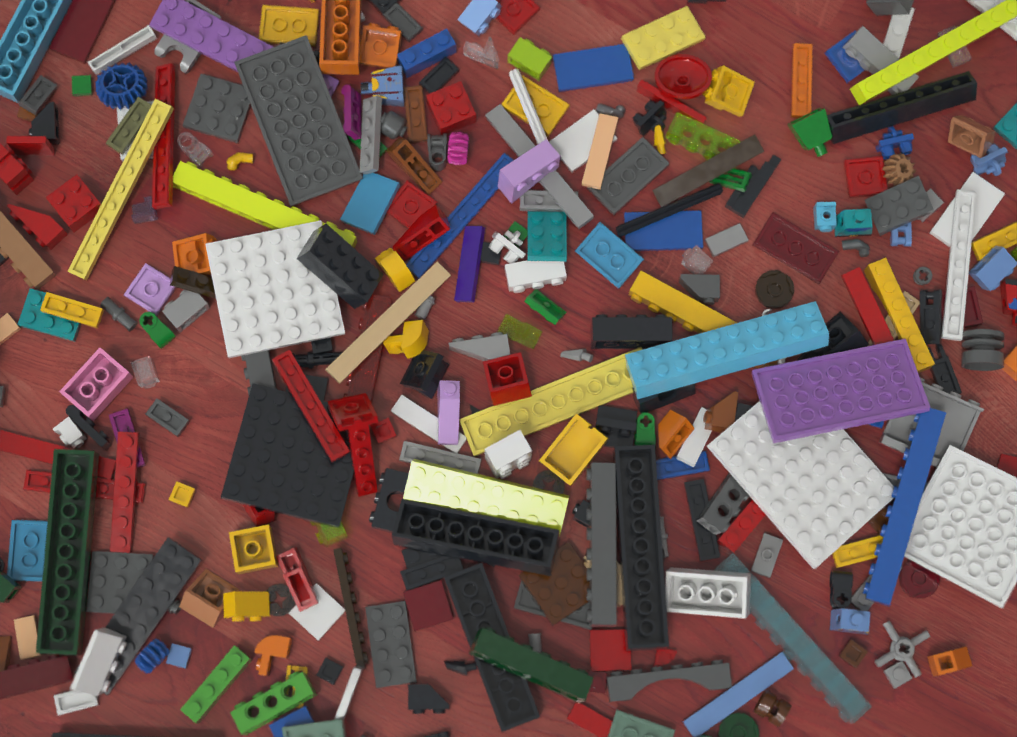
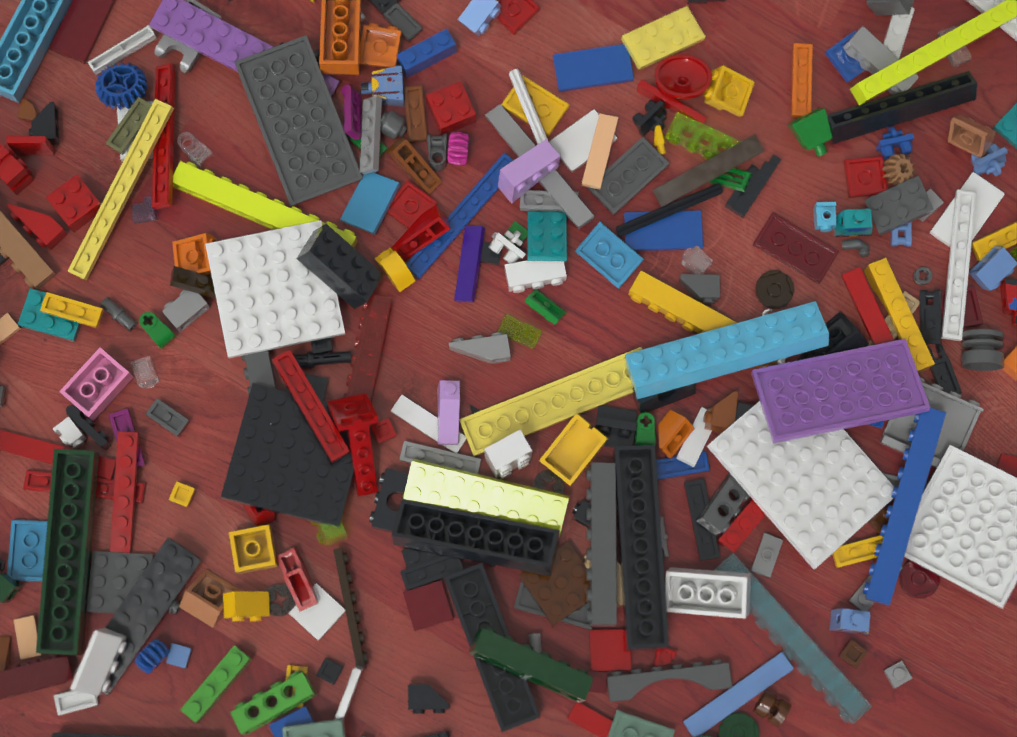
dark grey plate [19,75,57,115] -> none
green tile [72,75,93,96] -> none
lavender tile [124,263,177,316] -> none
dark grey plate [182,74,251,144] -> none
yellow arm [226,152,254,171] -> none
orange brick [254,635,292,677] -> none
yellow tile [259,5,319,47] -> none
tan tile [326,262,451,384] -> none
dark grey plate [365,601,417,688] -> none
yellow brick [383,320,429,359] -> none
black bracket [400,350,449,399] -> none
light grey pin [414,296,435,320] -> none
black tile [419,57,459,94] -> none
black bar [444,661,477,676] -> none
clear slope [463,37,499,69] -> none
red brick [483,352,532,406] -> none
lime brick [507,37,552,81] -> none
light grey bar [561,349,593,362] -> none
black brick [590,314,672,349] -> none
flat silver arm [596,103,626,119] -> none
light grey tile [705,223,748,257] -> none
black piece [829,570,853,609] -> none
light grey bar [874,620,930,678] -> none
orange slope [927,646,972,676] -> none

